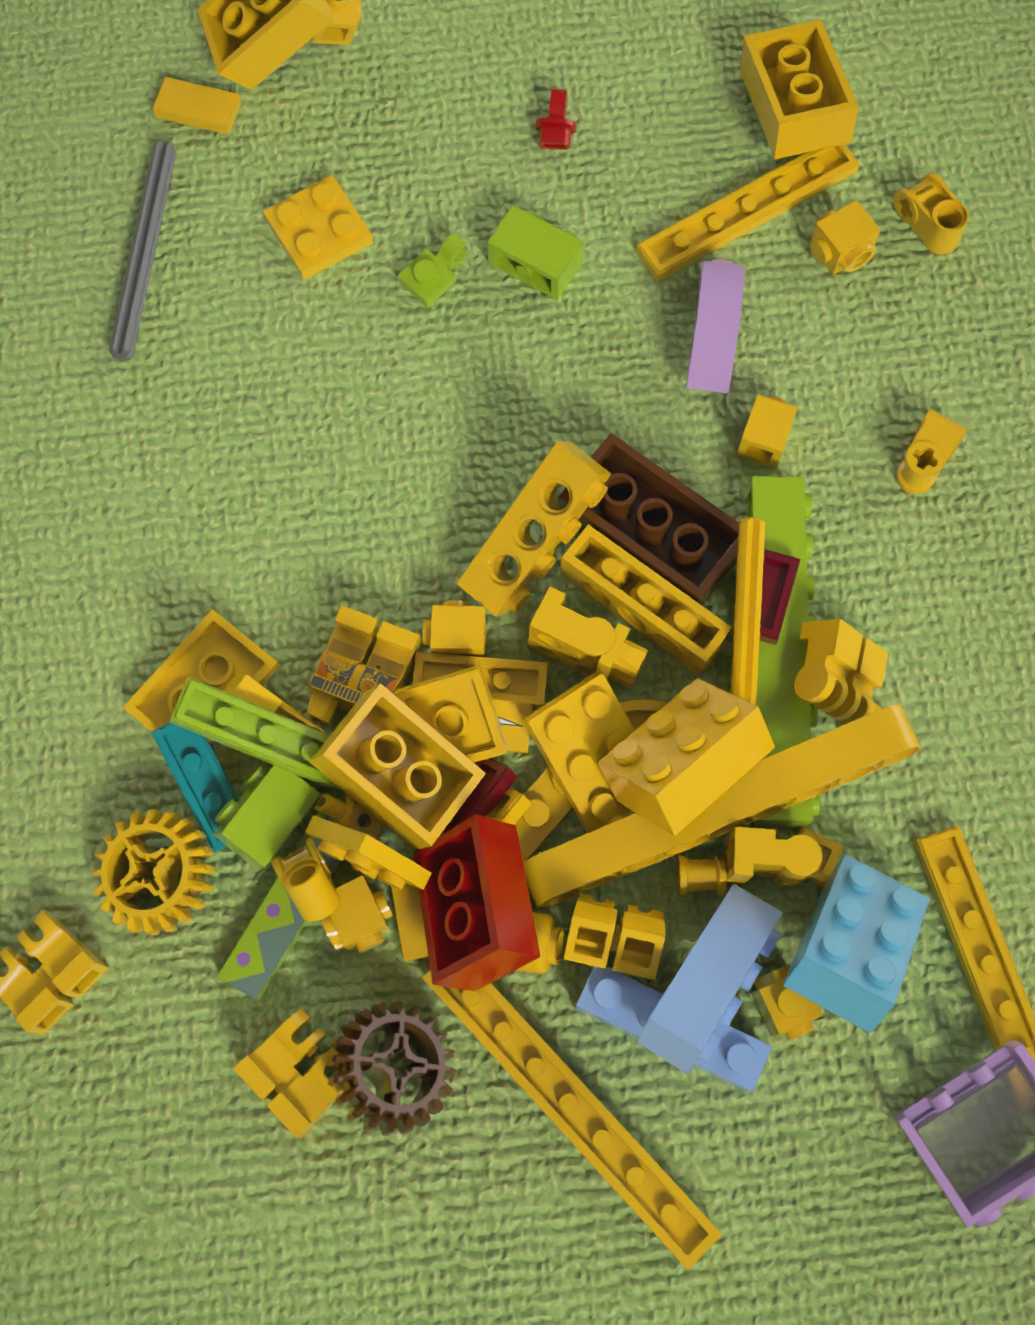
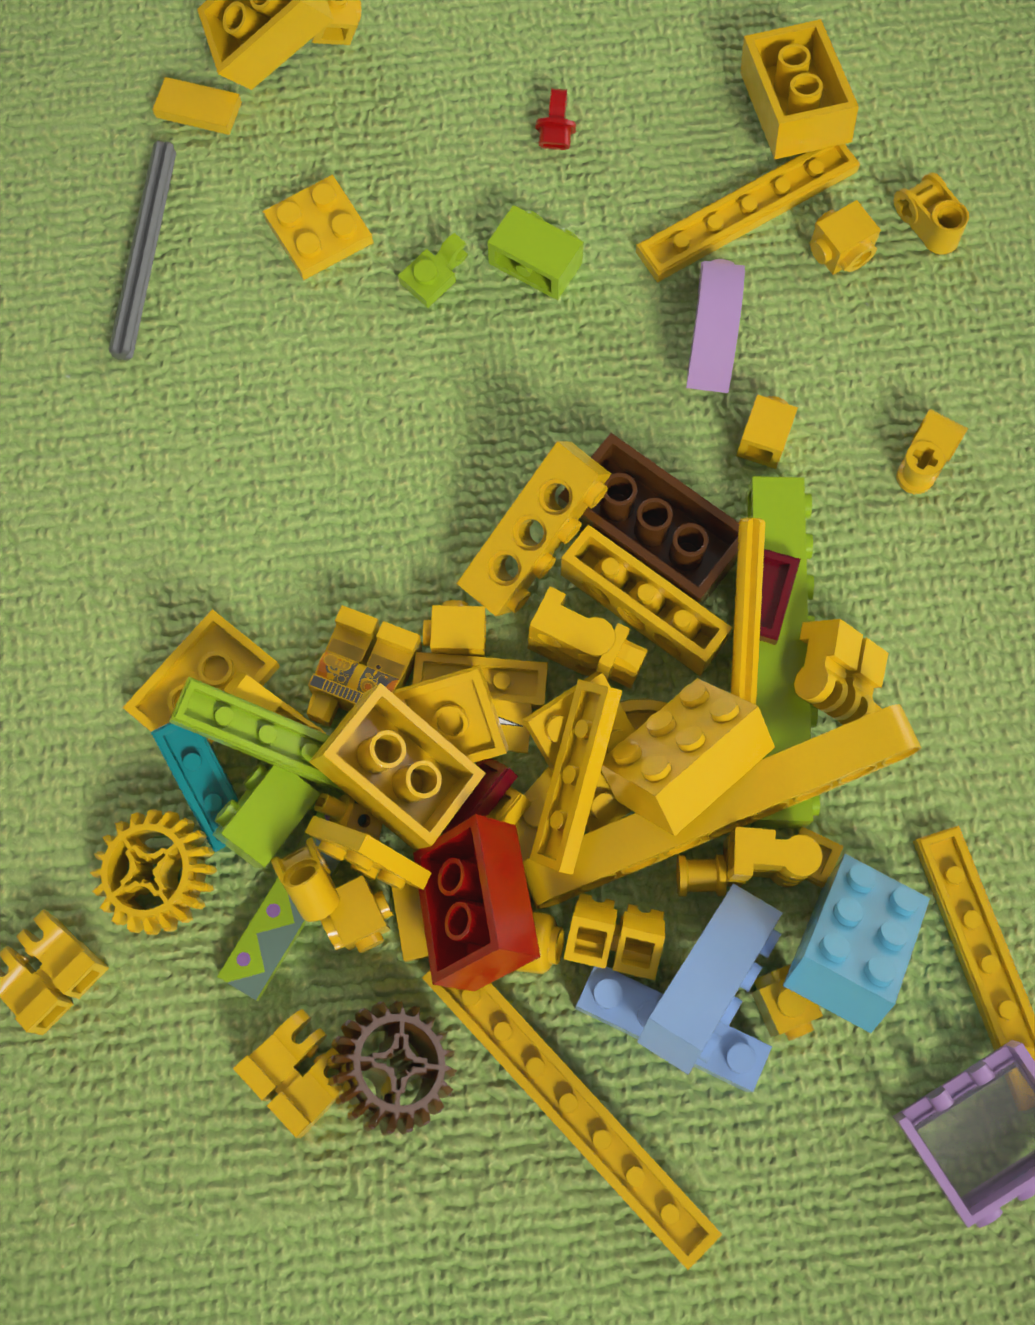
none -> yellow plate [529,679,622,874]

